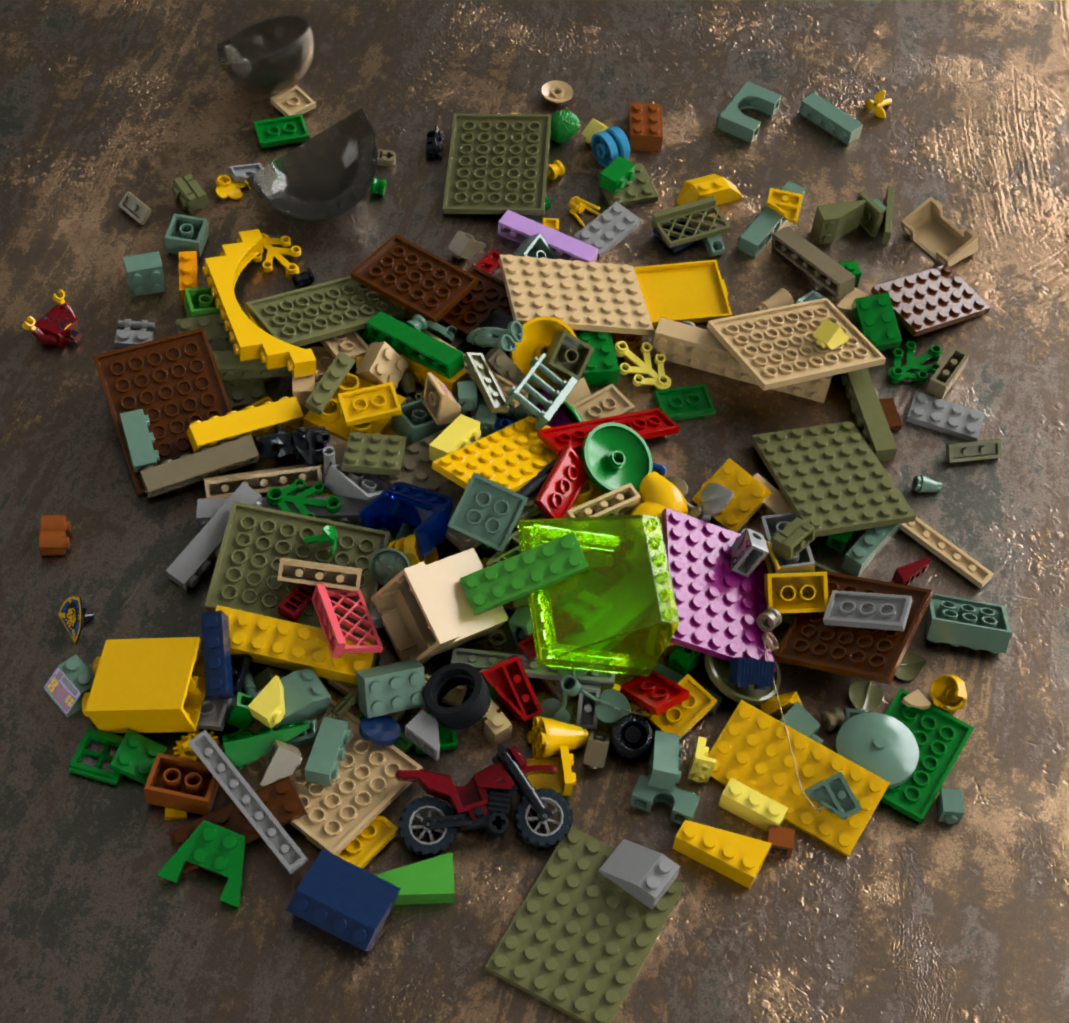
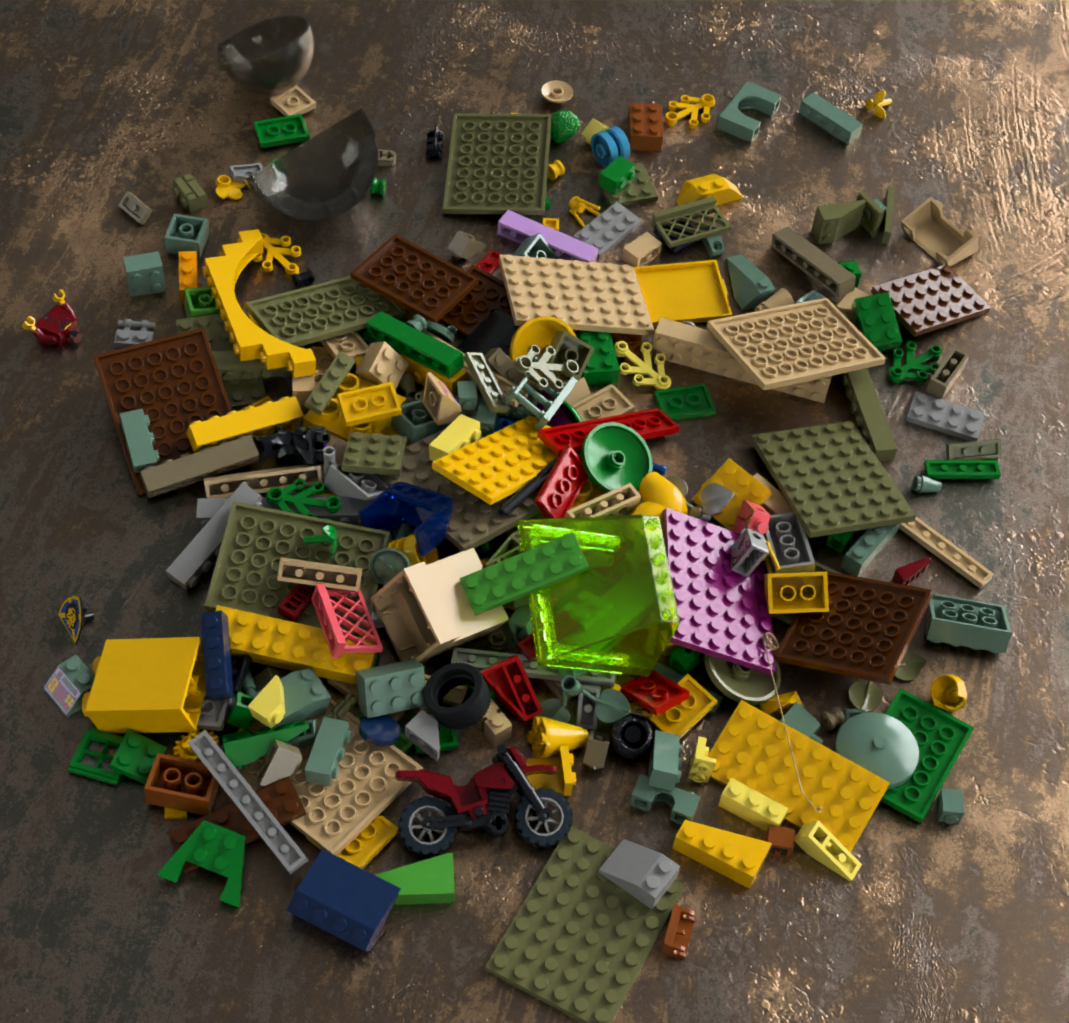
dark orange brick [39,515,71,555] -> none
sand green plate [447,472,528,553] -> none
sand green piece [466,321,523,351] -> none
dark blue brick [728,657,775,690] -> none
sand green brick [737,181,806,258] -> none
dark tan wheel [756,607,782,632] -> none
yellow wing [766,188,803,225] -> none
olive brick [771,517,815,561] -> none
sand green wing [804,772,862,820] -> none
light yellow slope [813,318,849,350] -> none
light grey plate [823,590,913,631] -> none
reddish brown tile [879,398,902,431] -> none
tan tile [901,689,931,710] -> none
none -> olive plant [514,344,579,392]
none -> tan brick [622,232,662,267]
none -> dark orange hinge [661,904,696,960]
none -> yellow plant [665,94,715,129]
none -> sand green wedge [726,254,775,312]
none -> coral torso [732,500,771,536]
none -> light yellow slope [794,820,862,881]
none -> green plate [923,460,1001,479]

